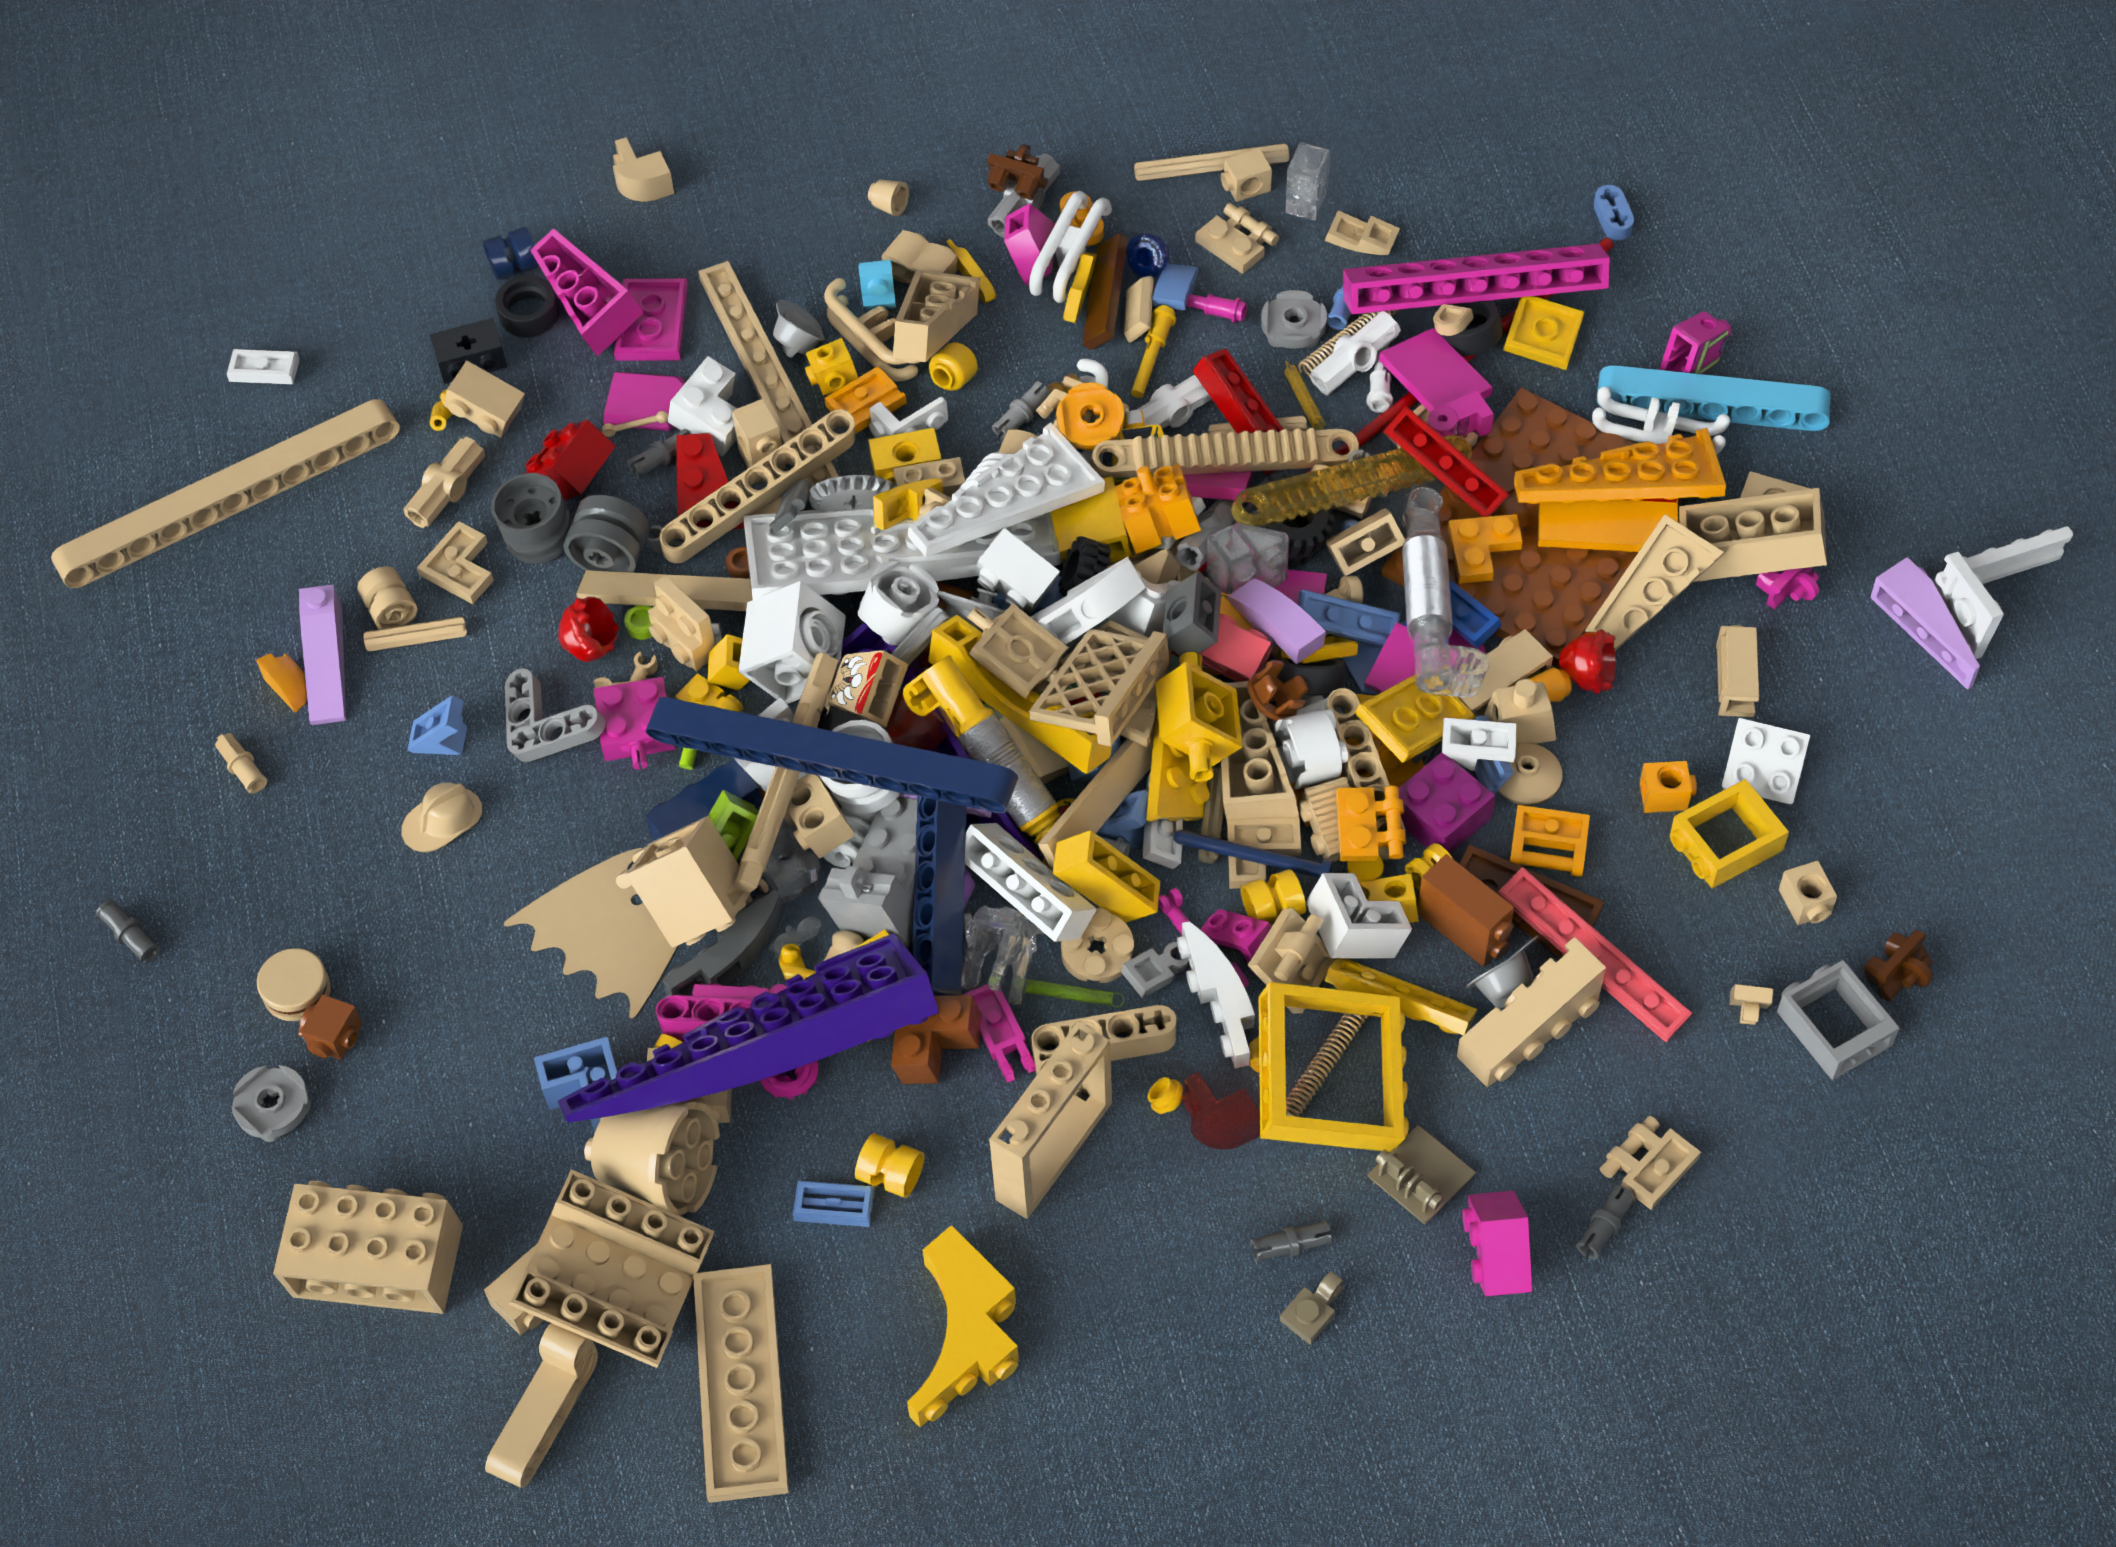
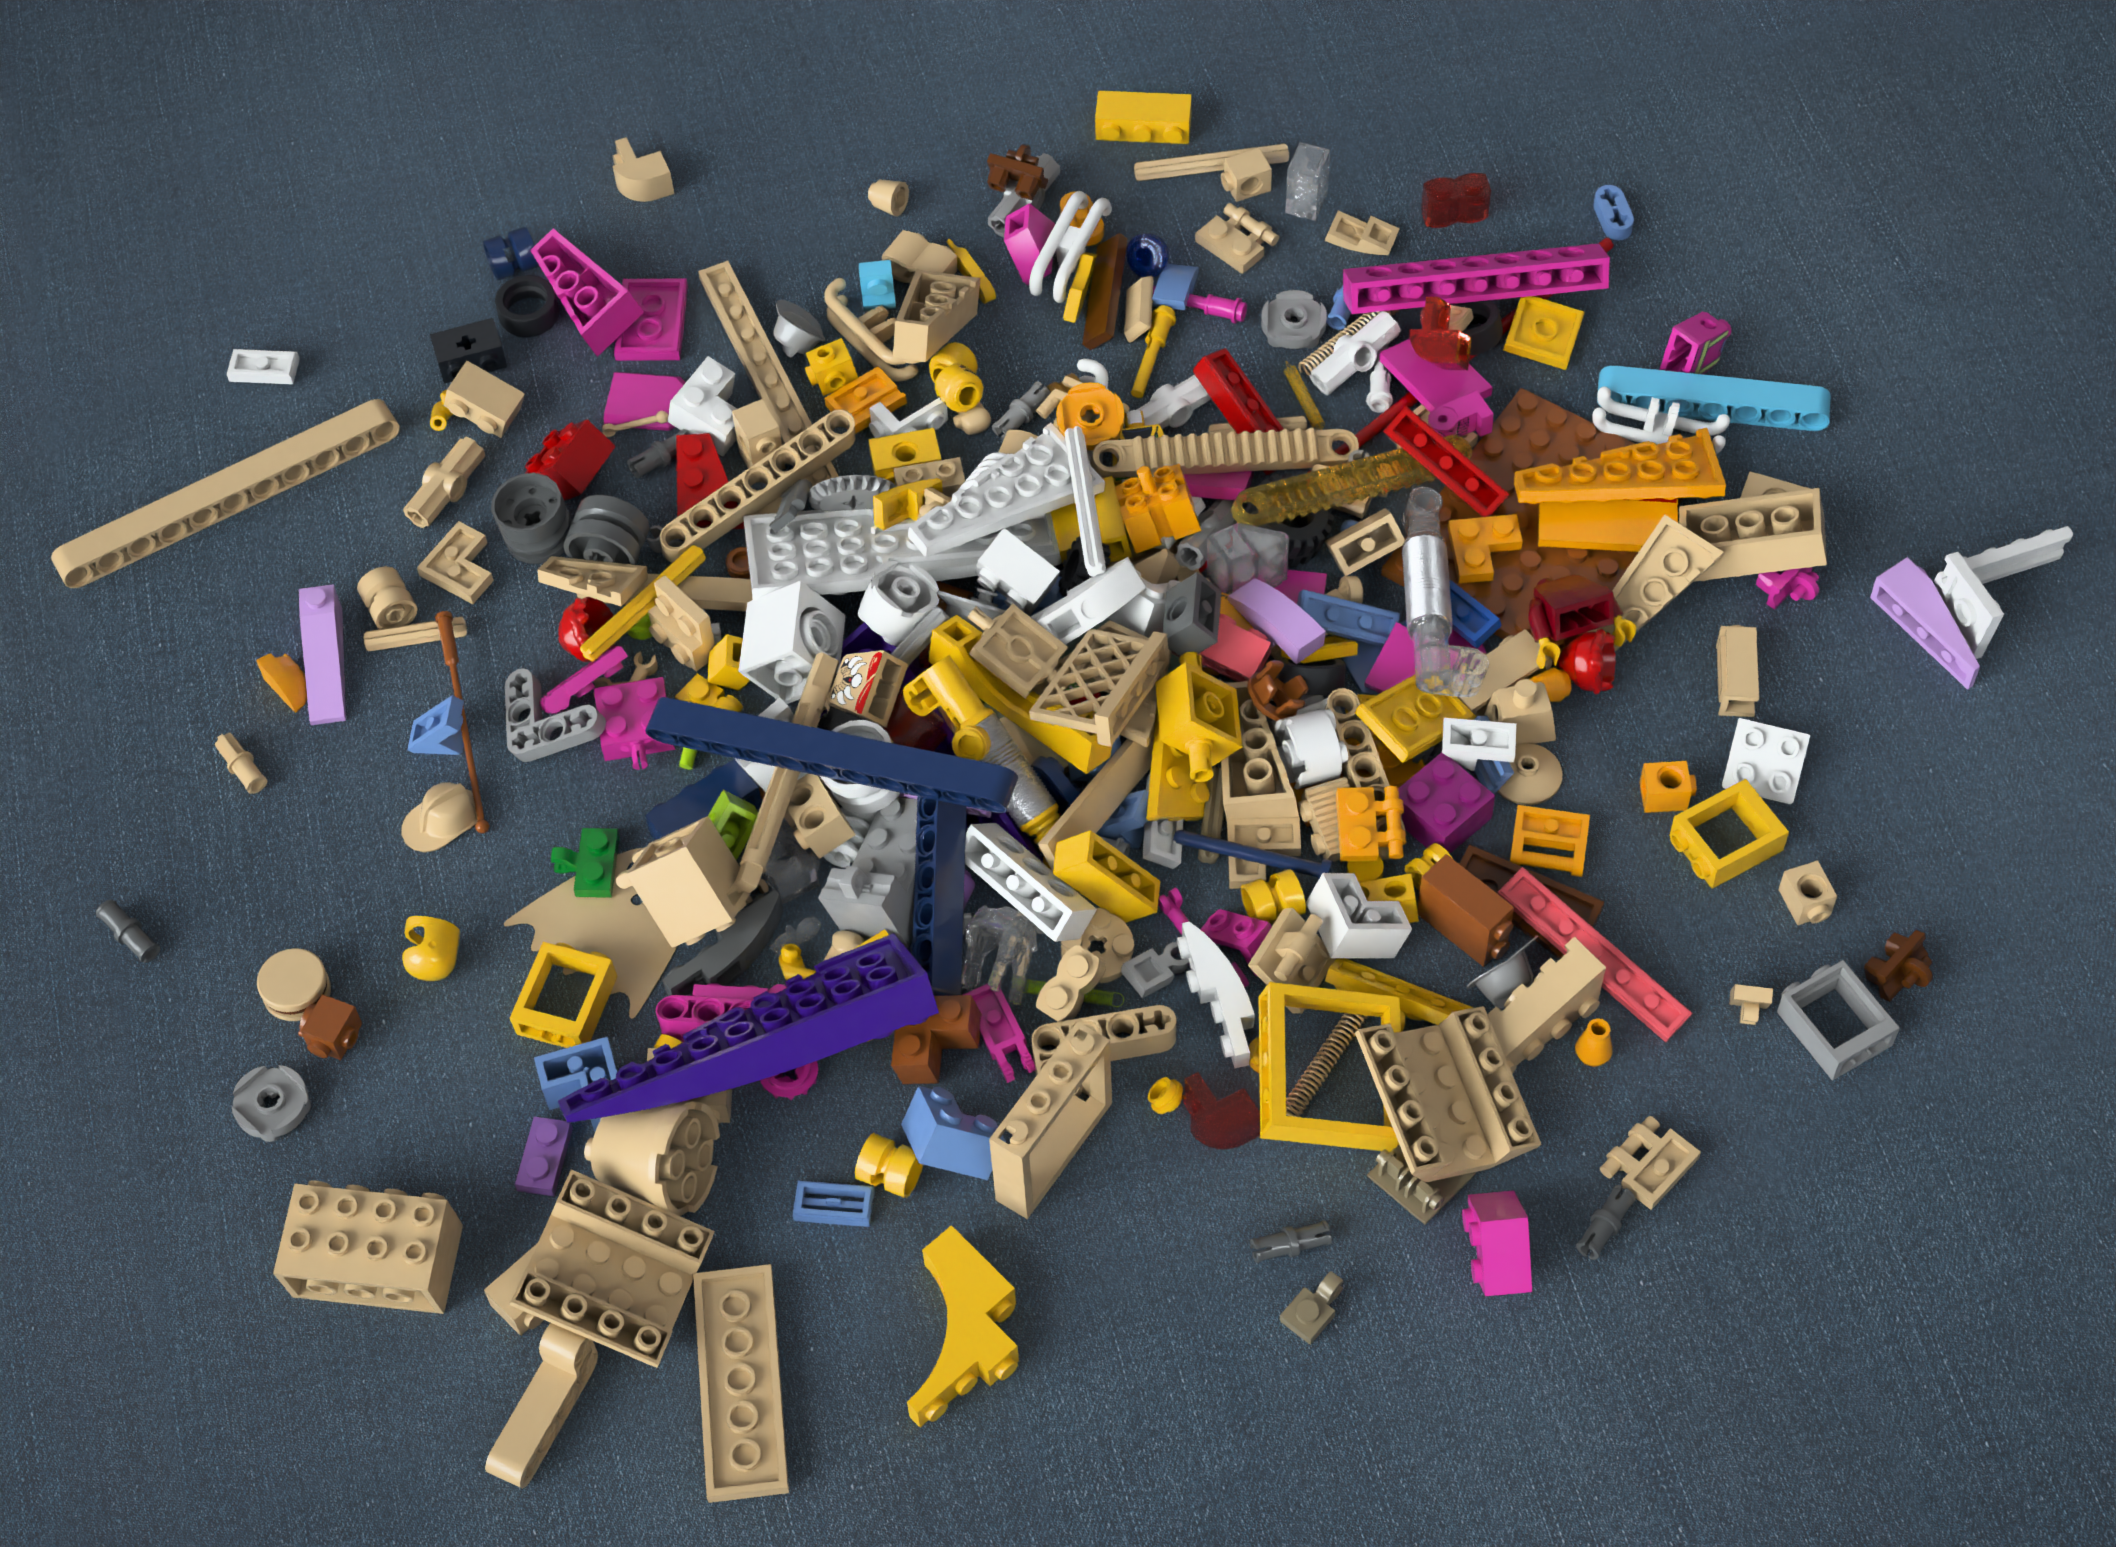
none -> yellow helmet [402,916,460,981]
none -> dark orange piece [435,611,490,834]
none -> yellow window [510,942,618,1048]
none -> medium lavender plate [515,1117,573,1196]
none -> tan wing [538,556,648,607]
none -> dark pink hinge [539,646,628,714]
none -> green plate [551,828,620,898]
none -> yellow axle [580,545,706,662]
none -> medium blue brick [901,1086,1006,1180]
none -> yellow head [935,364,984,412]
none -> yellow tile [952,725,991,761]
none -> tan piece [953,402,991,435]
none -> dark blue plate [1031,756,1082,815]
none -> tan brick [1036,944,1104,1022]
none -> white axle [1064,426,1106,576]
none -> yellow brick [1095,91,1192,144]
none -> tan slope [1355,1006,1541,1183]
none -> clear red brick [1410,297,1472,370]
none -> clear red brick [1421,173,1491,228]
none -> dark red torso [1528,575,1636,669]
none -> light orange cone [1575,1018,1613,1067]

